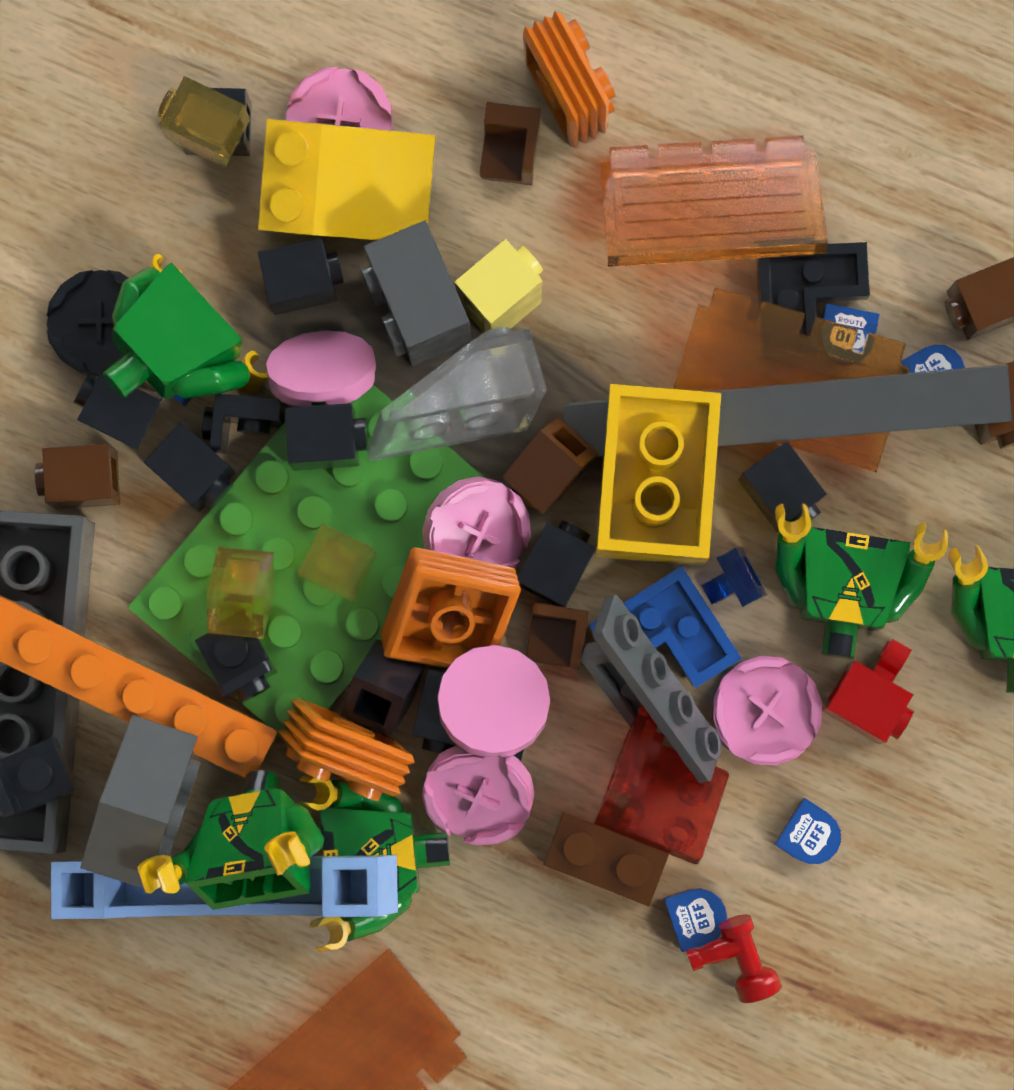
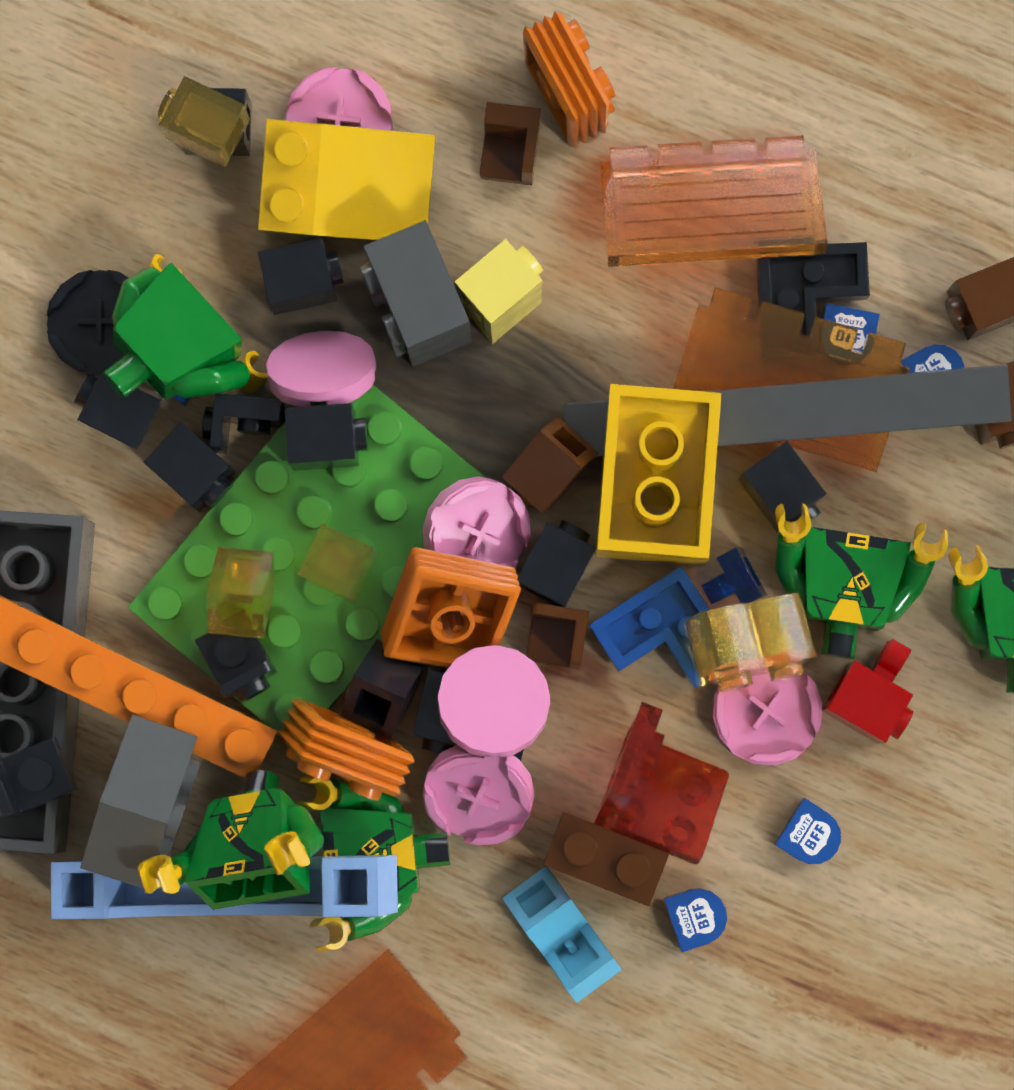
reddish brown brick [35,444,120,509] -> none
clear slope [367,327,547,461] -> none
dark grey bracket [581,595,721,783] -> none
red piece [686,914,782,1003] -> none
none -> medium azure slope [502,866,622,1003]
none -> clear yellow brick [685,593,817,693]

